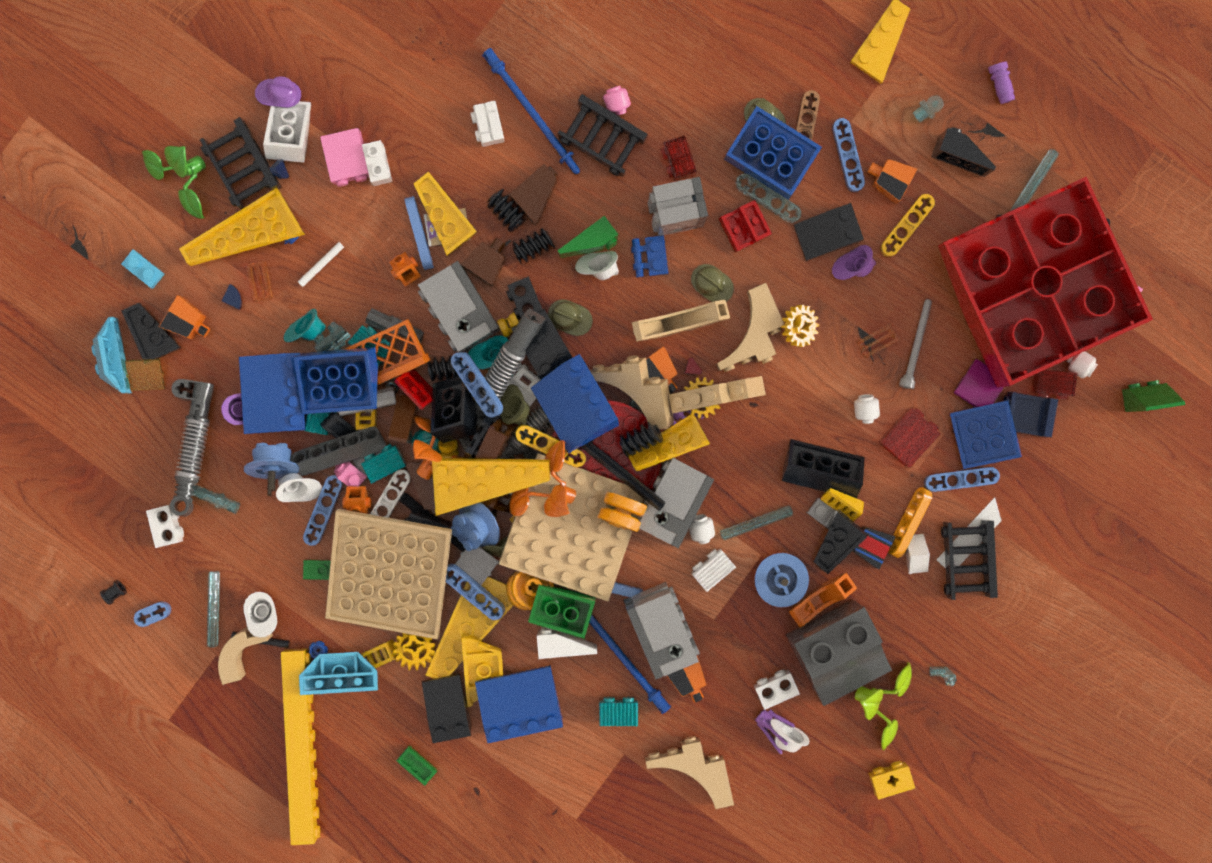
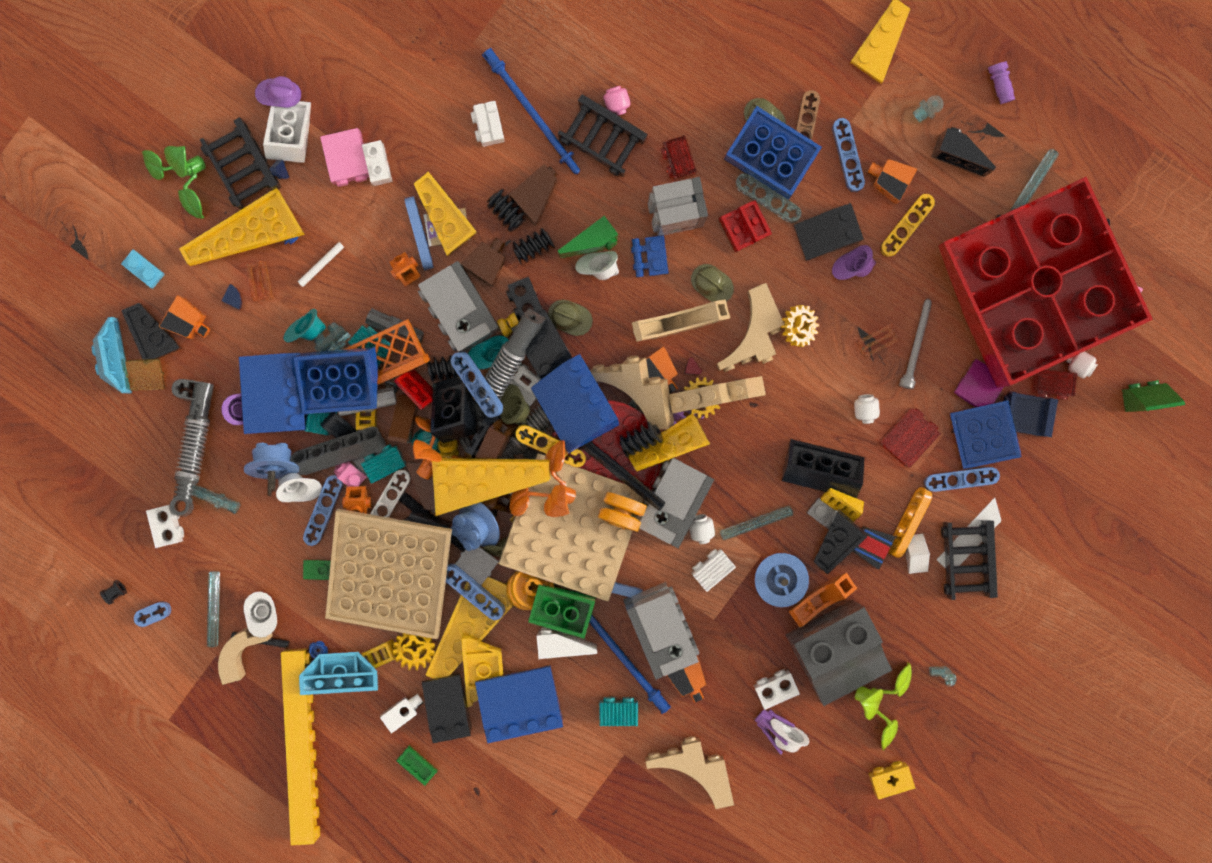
none -> white torso [380,694,424,733]

